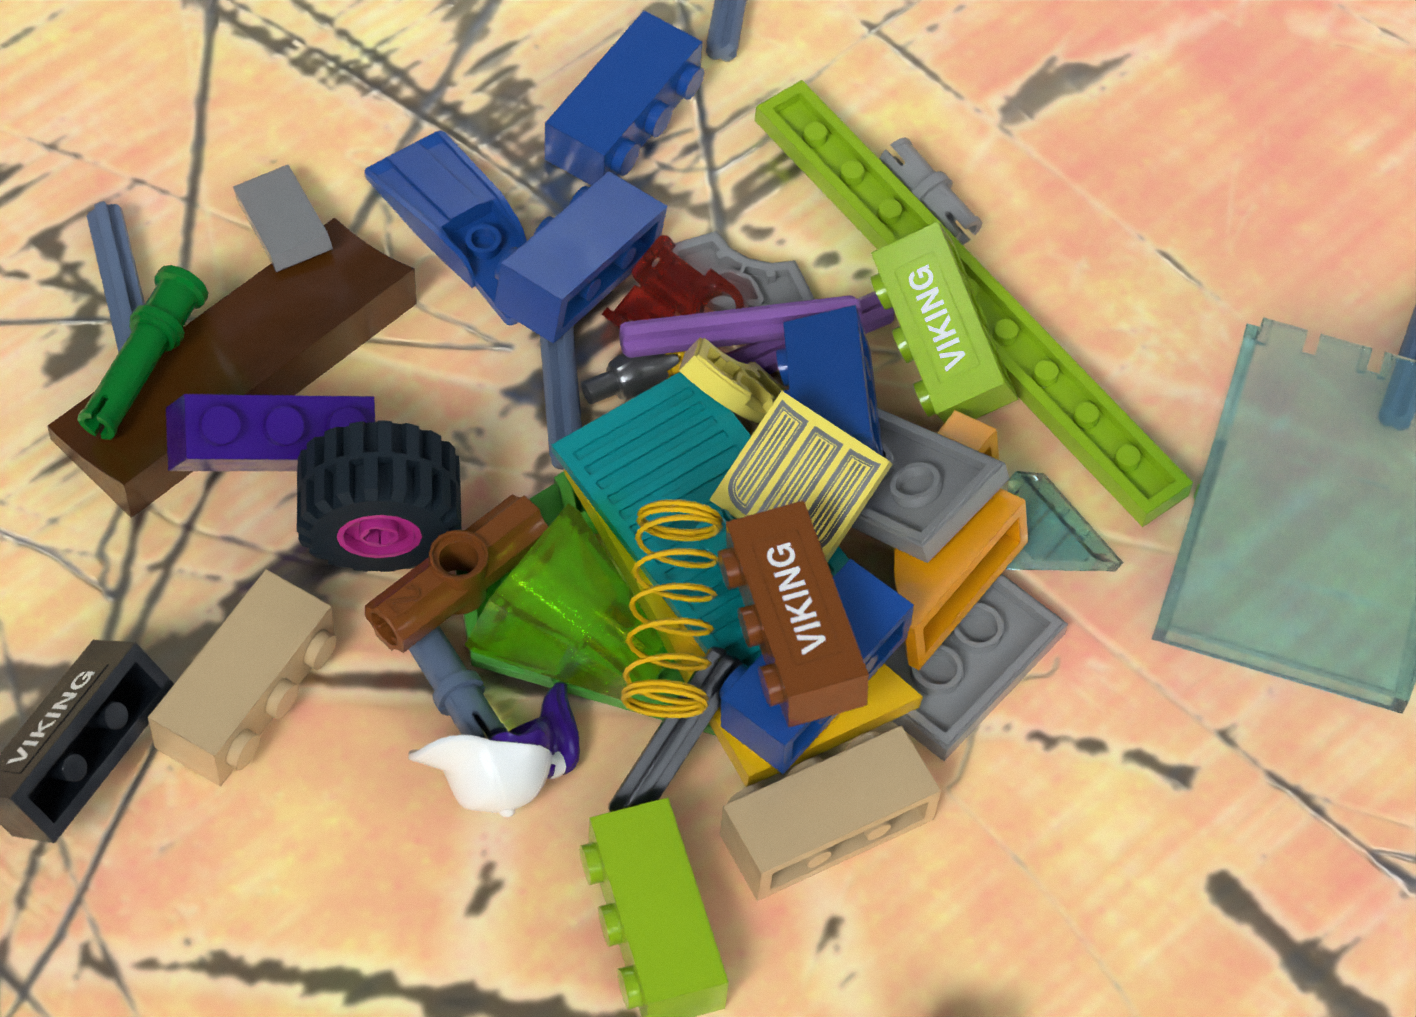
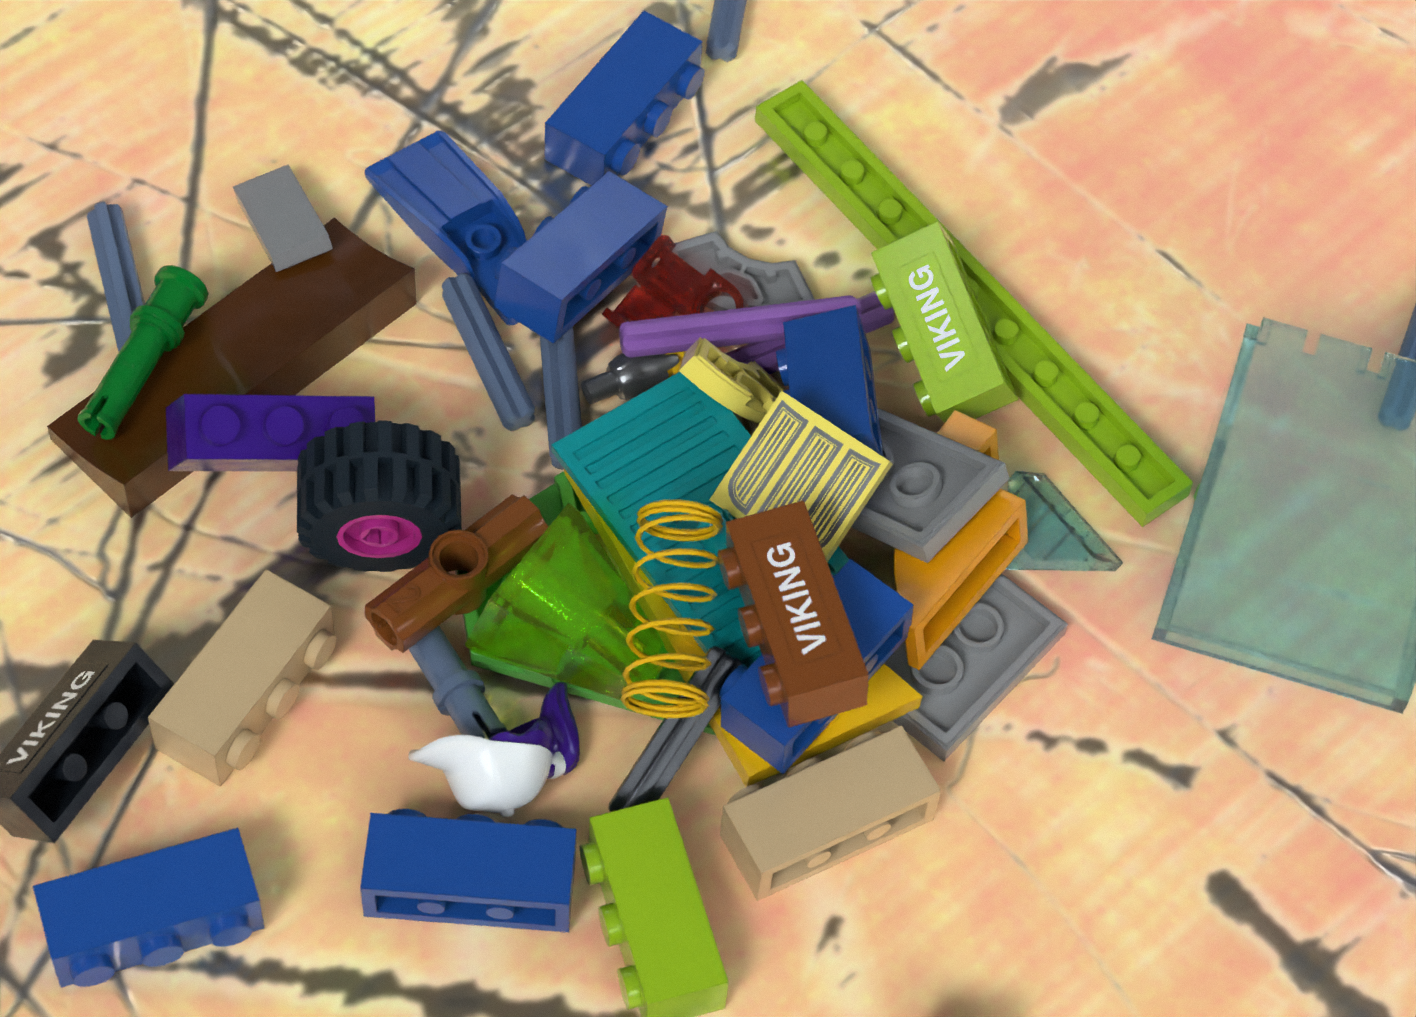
light grey pin [879,137,983,245] -> none
none -> blue brick [33,828,265,988]
none -> blue brick [360,809,577,933]
none -> sand blue axle [442,273,535,431]

